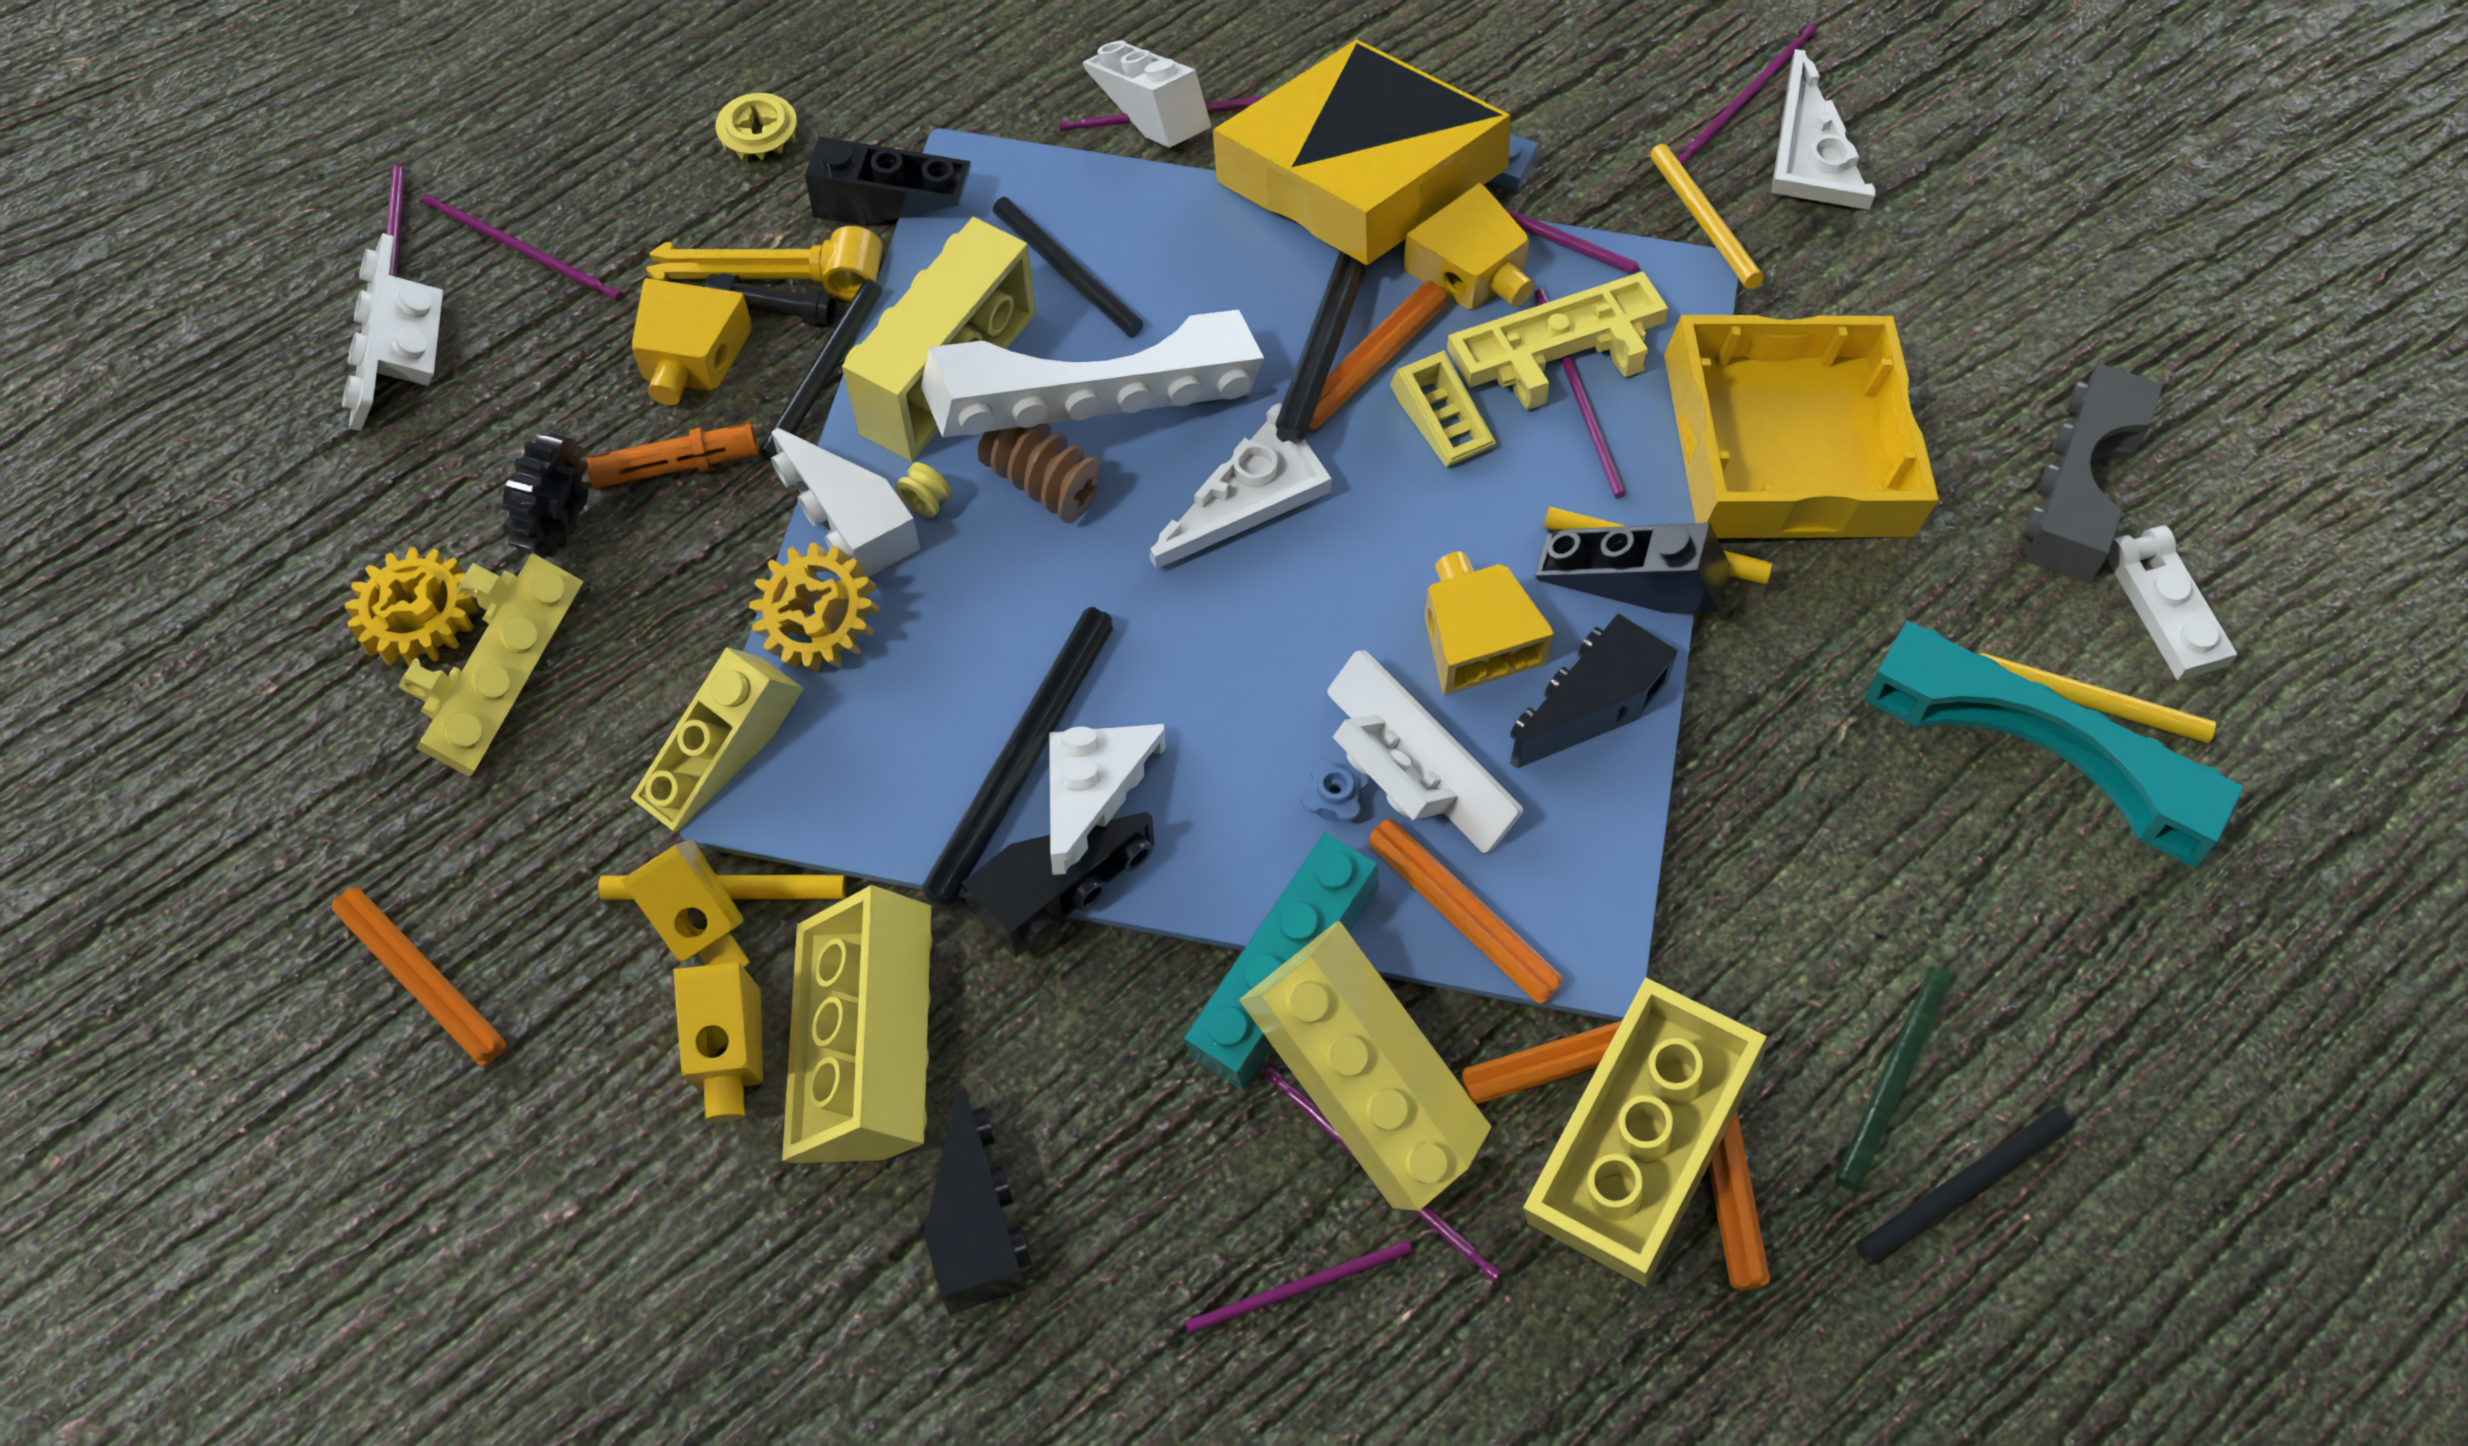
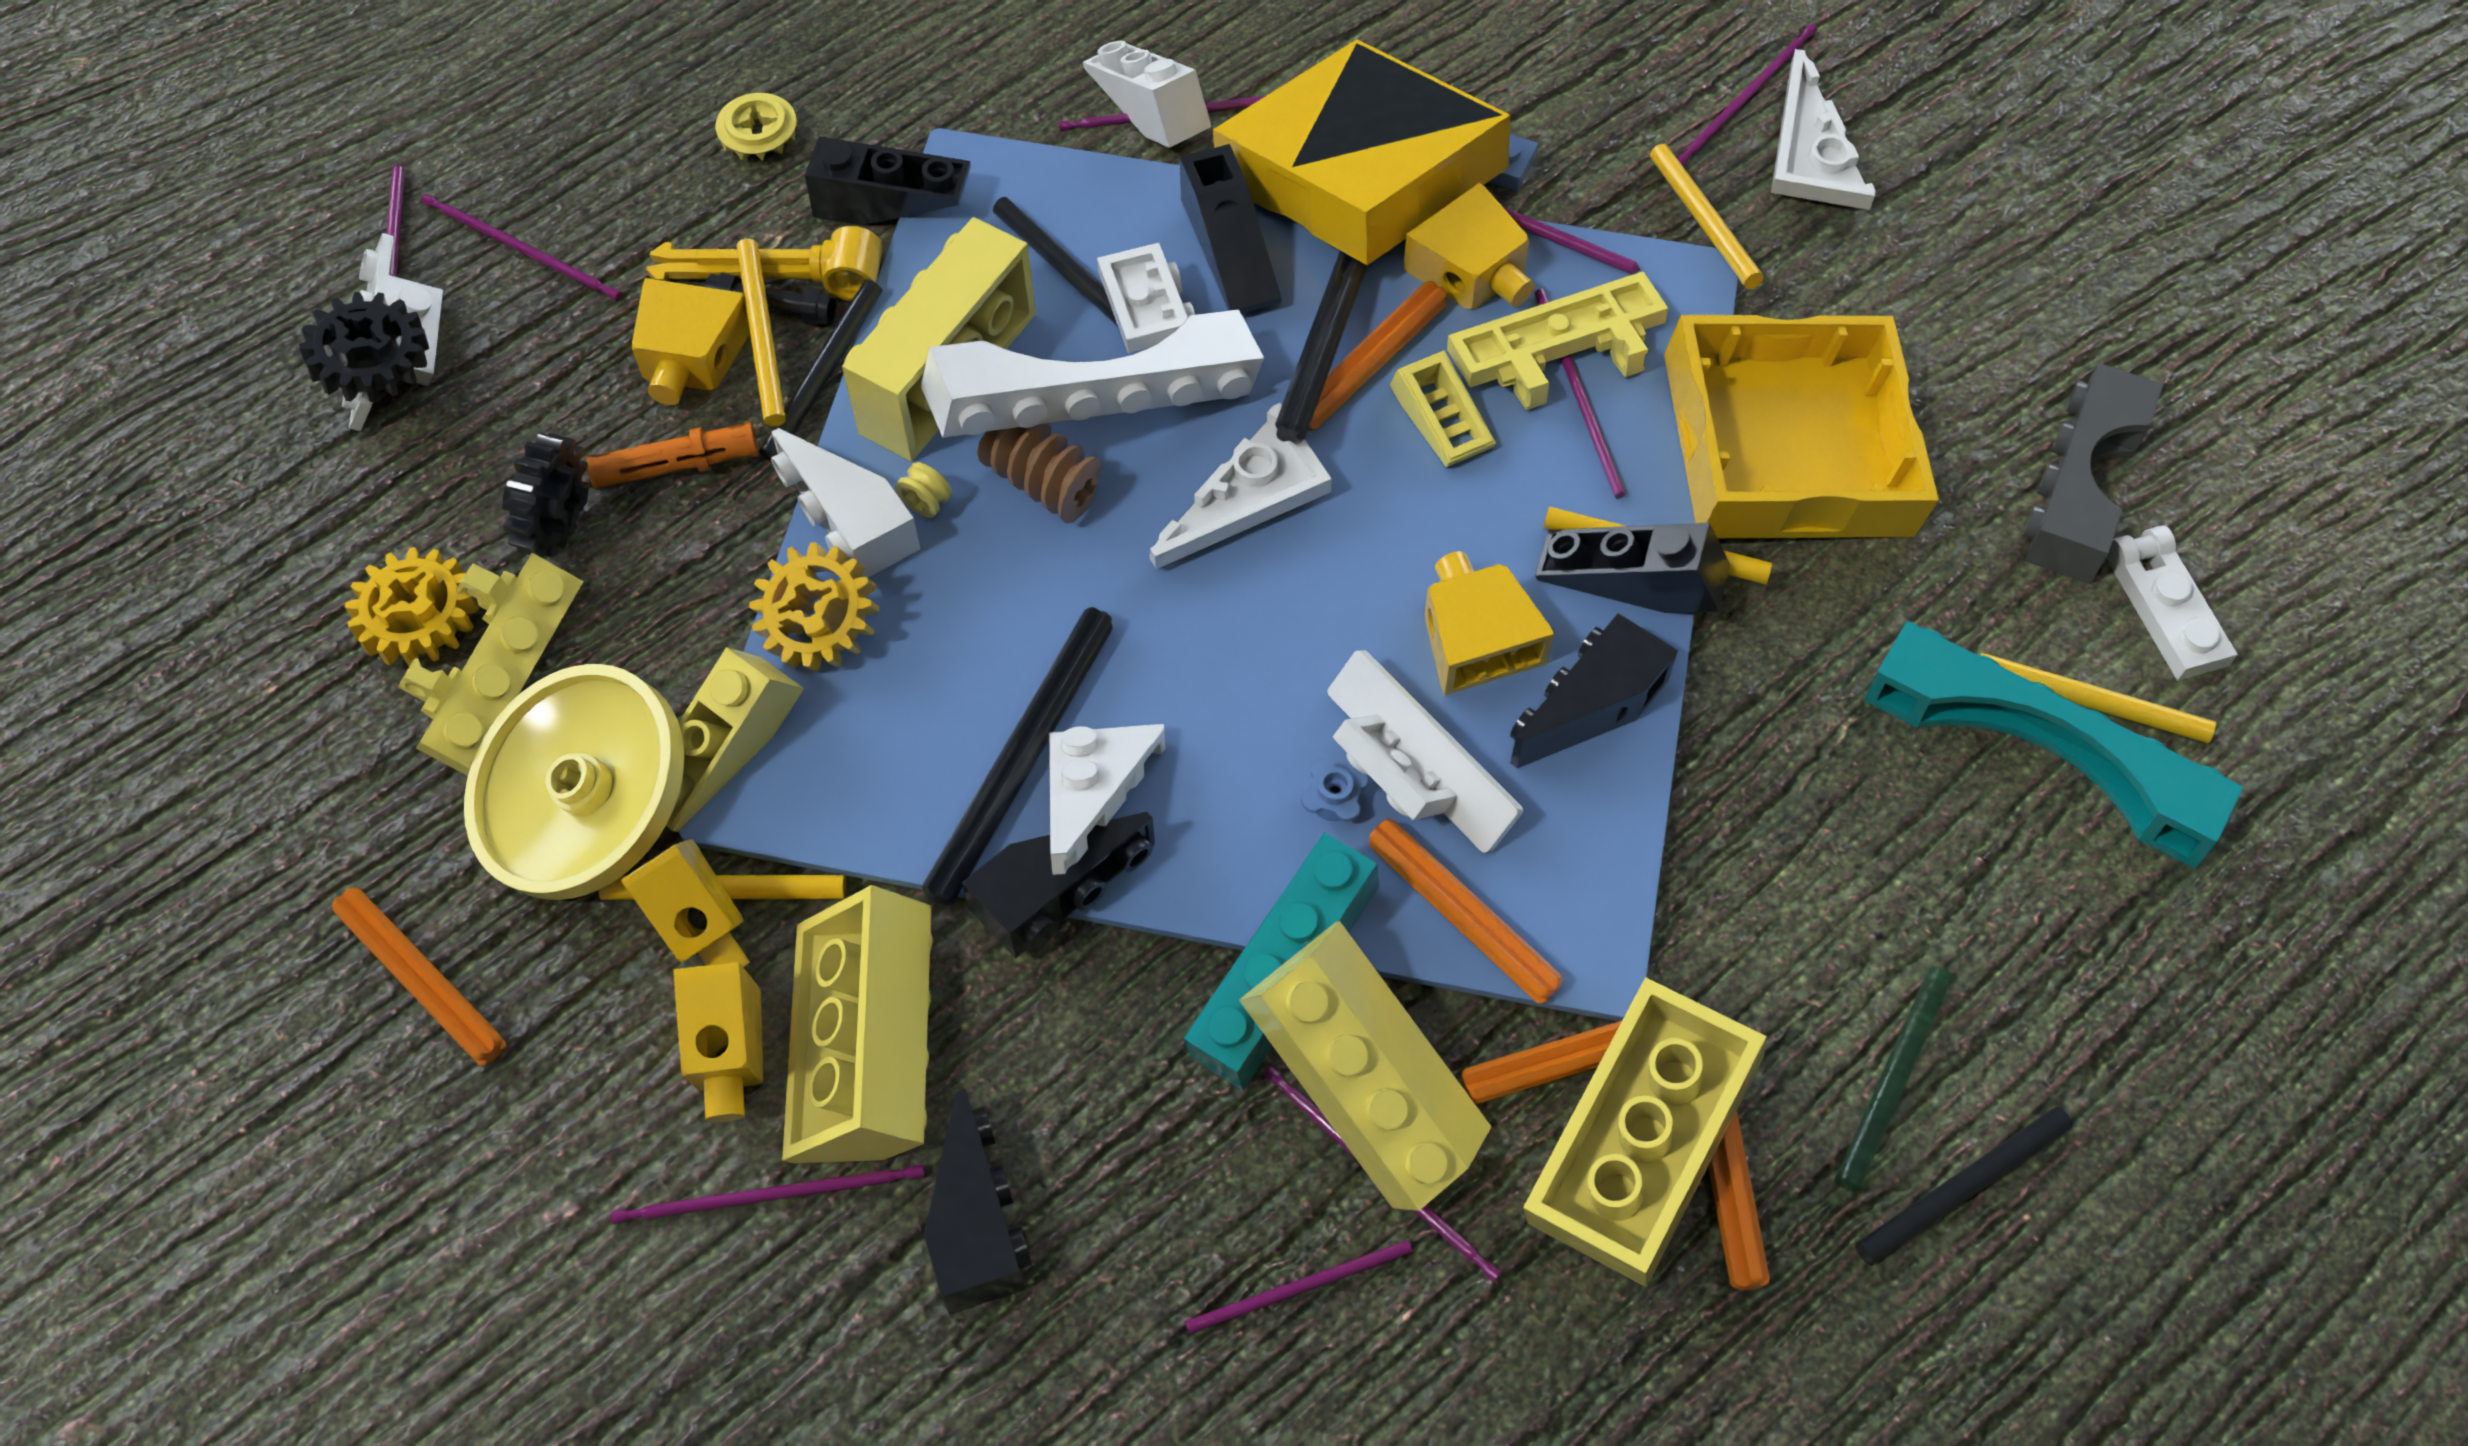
none -> black gear [299,292,429,402]
none -> light yellow dish [464,664,684,900]
none -> magenta piece [610,1164,925,1224]
none -> yellow bar [737,239,786,427]
none -> white bracket [1097,243,1195,353]
none -> black slope [1179,144,1281,314]

